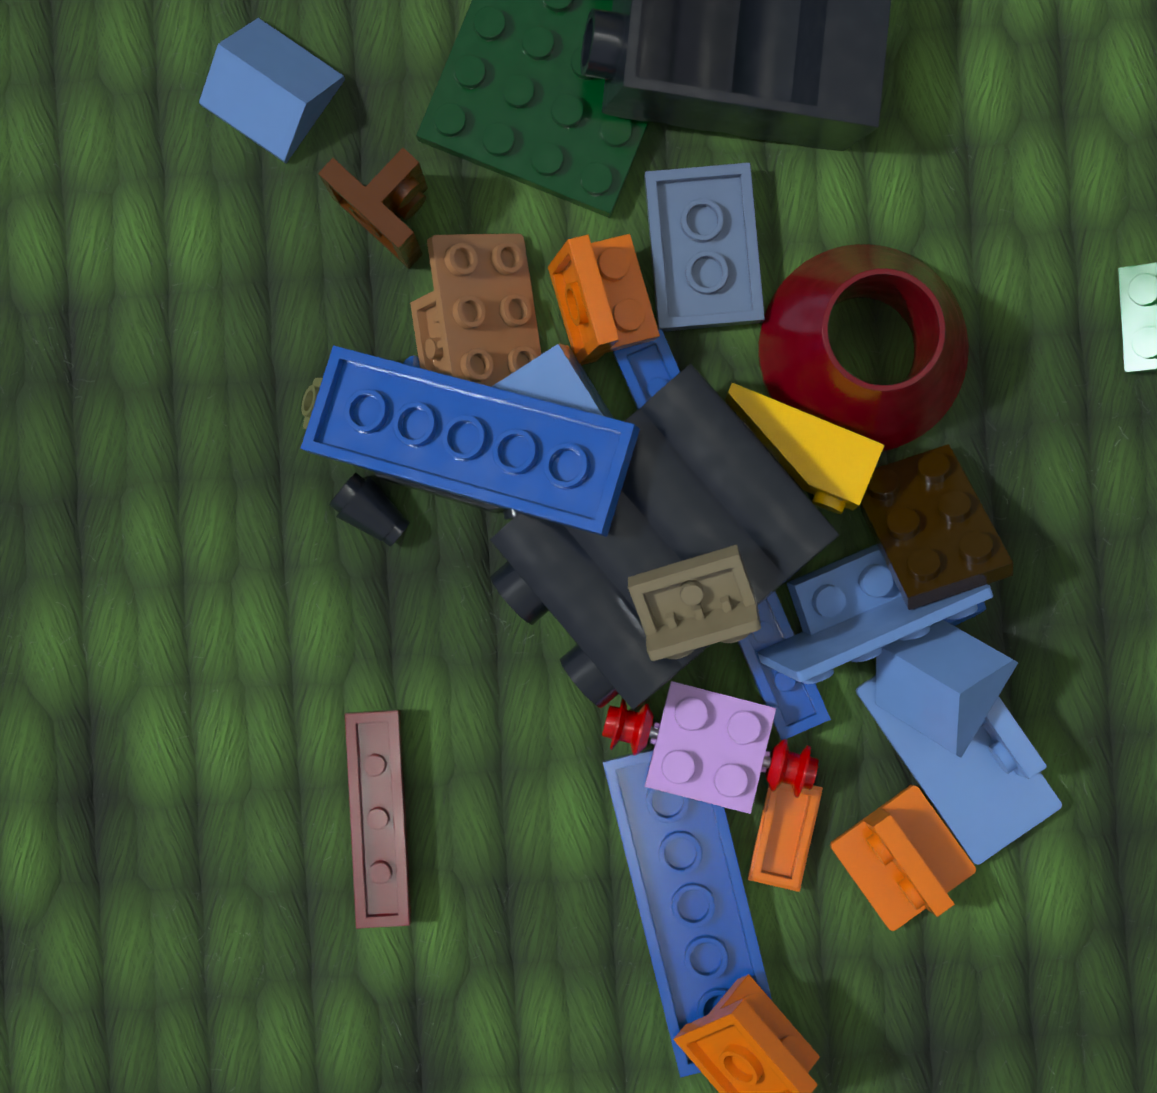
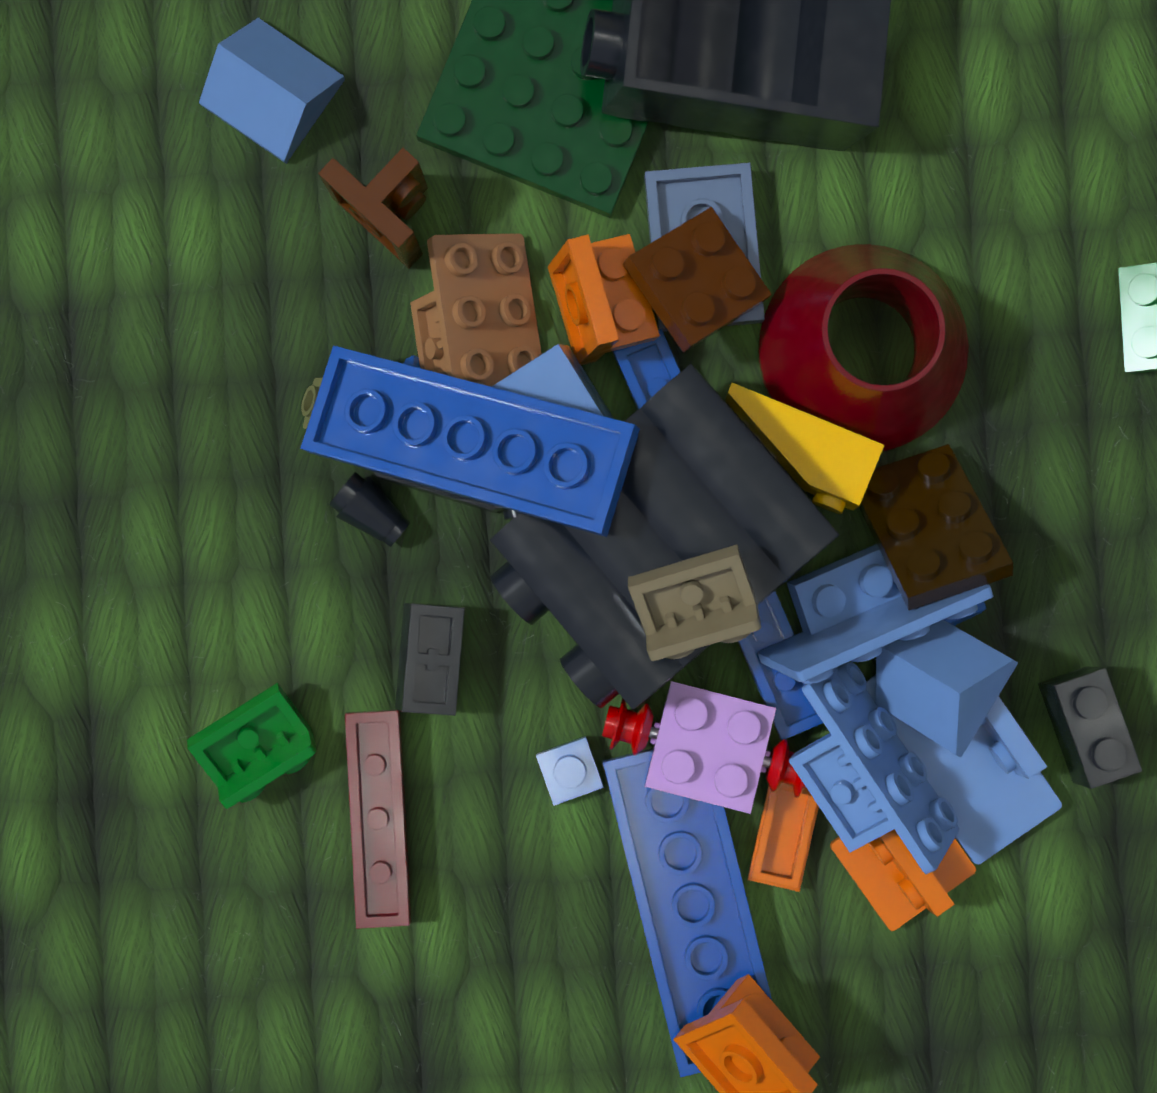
none -> green bracket [187,683,317,809]
none -> black hinge [395,603,465,716]
none -> plate [536,736,604,806]
none -> reddish brown plate [623,207,772,353]
none -> medium blue bracket [788,662,959,874]
none -> black brick [1038,666,1142,789]

